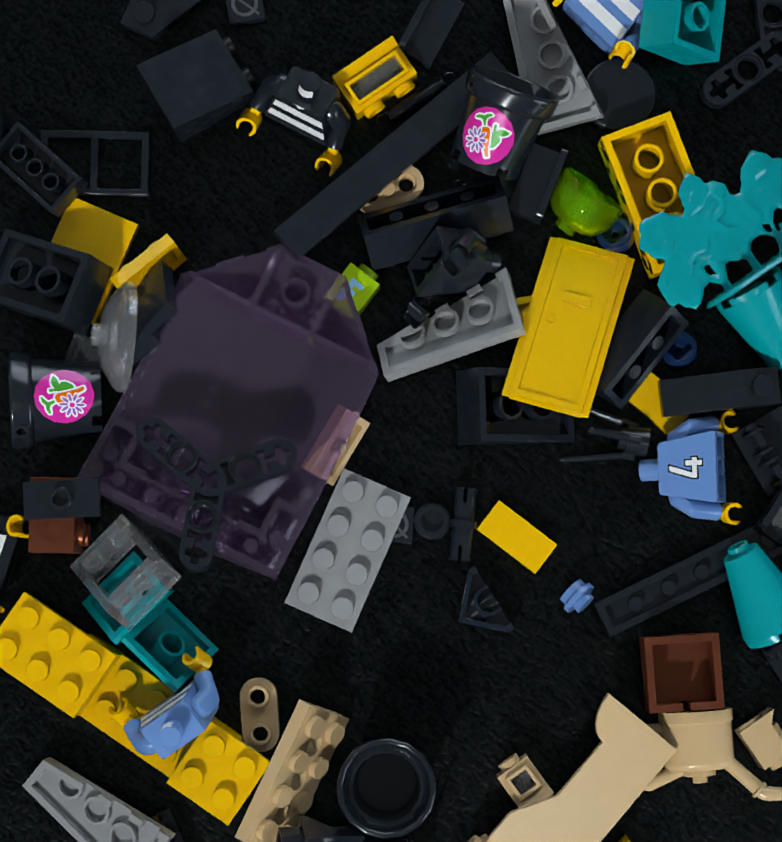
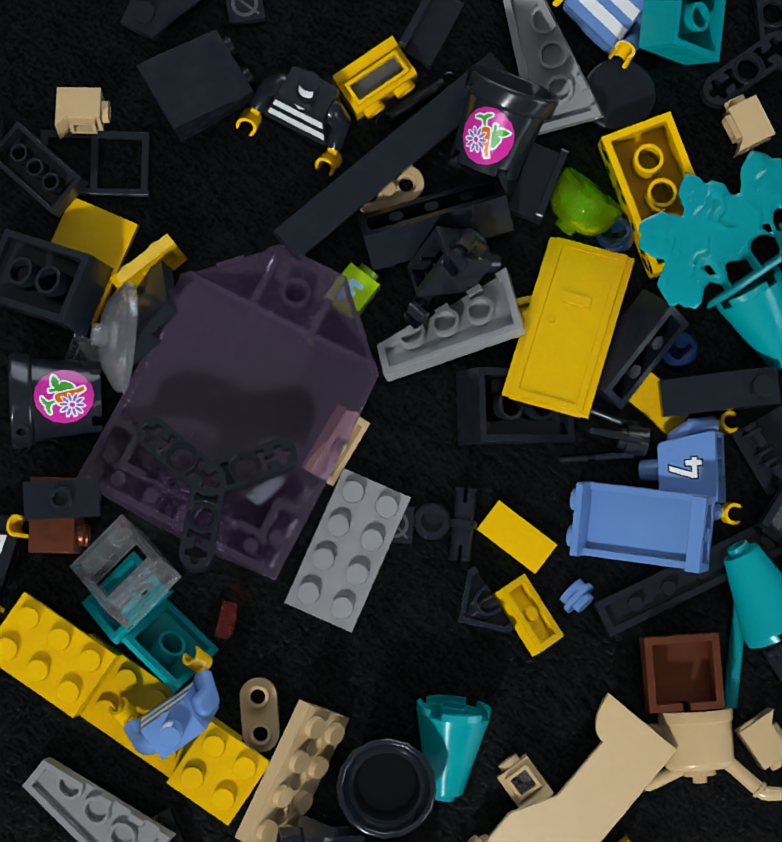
none -> tan window [55,87,111,139]
none -> clear red tile [214,600,239,639]
none -> teal cone [416,695,491,802]
none -> yellow plate [493,574,564,657]
none -> medium blue panel [566,481,716,573]
none -> tan window [721,95,776,158]
none -> teal bar [724,601,744,708]

